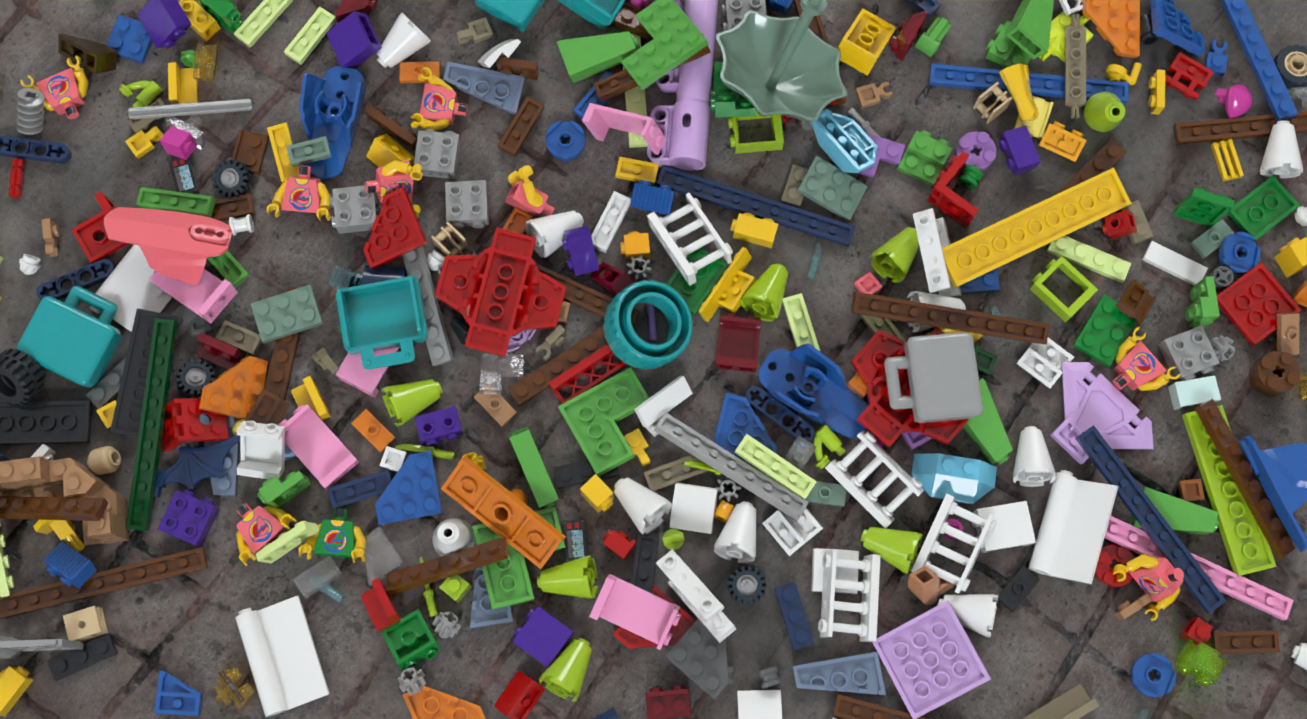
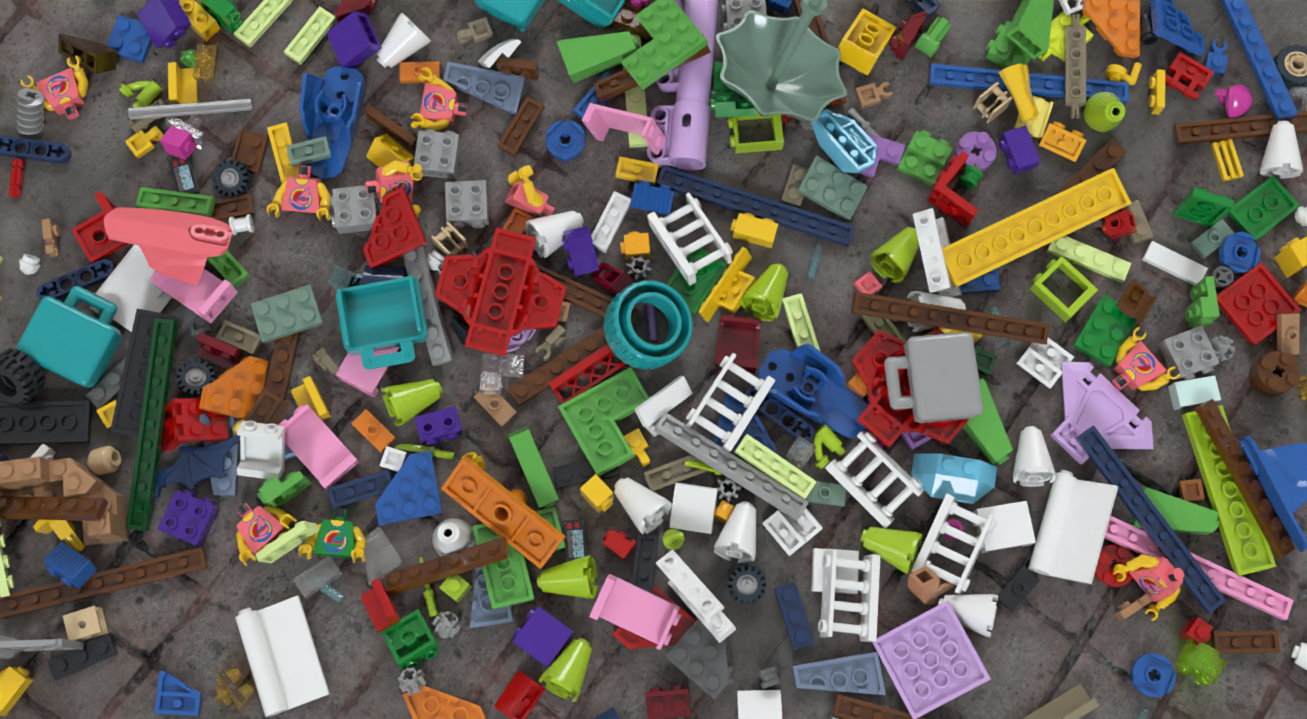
none -> white fence [686,353,775,452]

